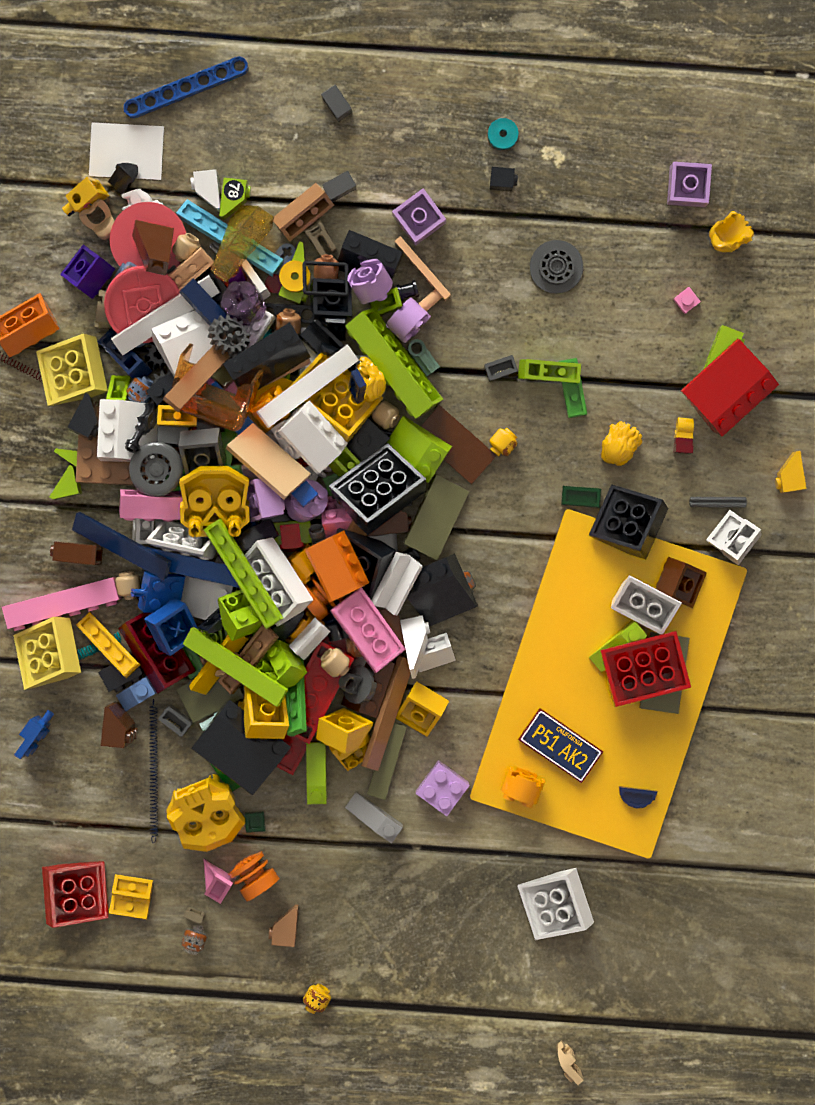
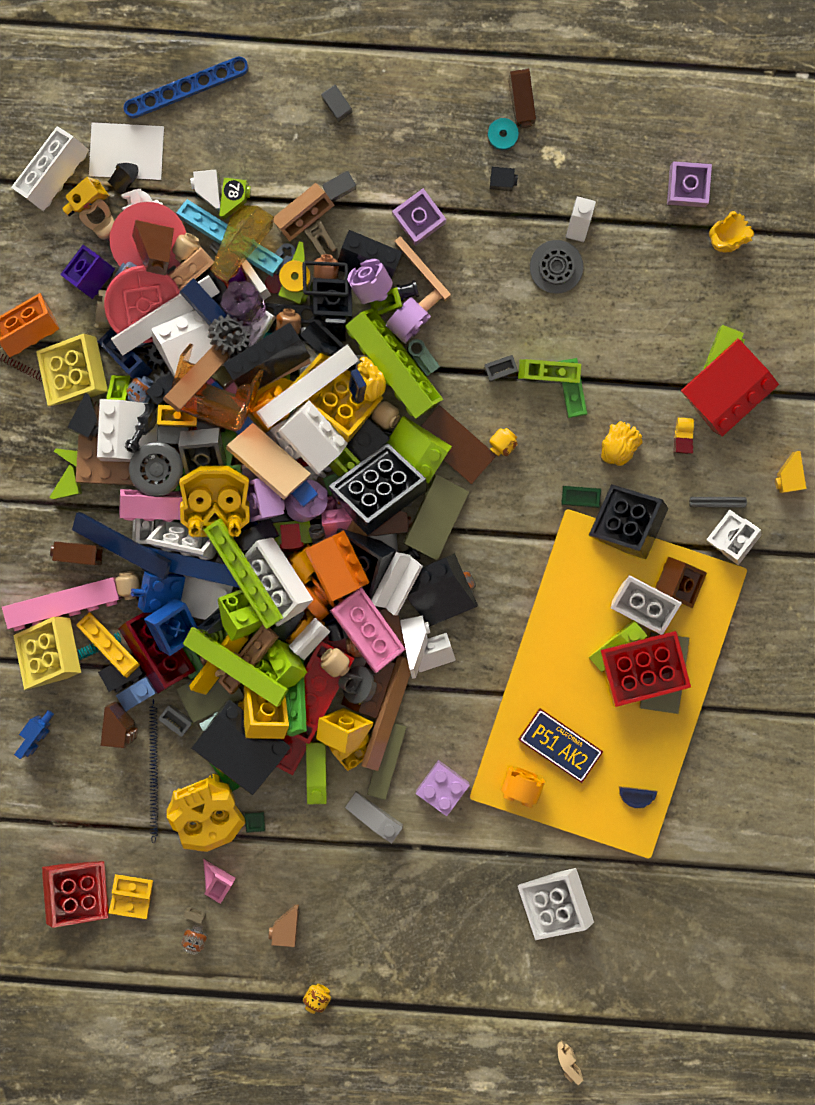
orange wheel [228,851,280,901] -> none
yellow slope [396,681,449,737] -> none
bright pink plate [673,287,701,314] -> none
none -> white slope [11,126,89,211]
none -> reddish brown slope [508,68,536,128]
none -> white slope [565,196,596,243]

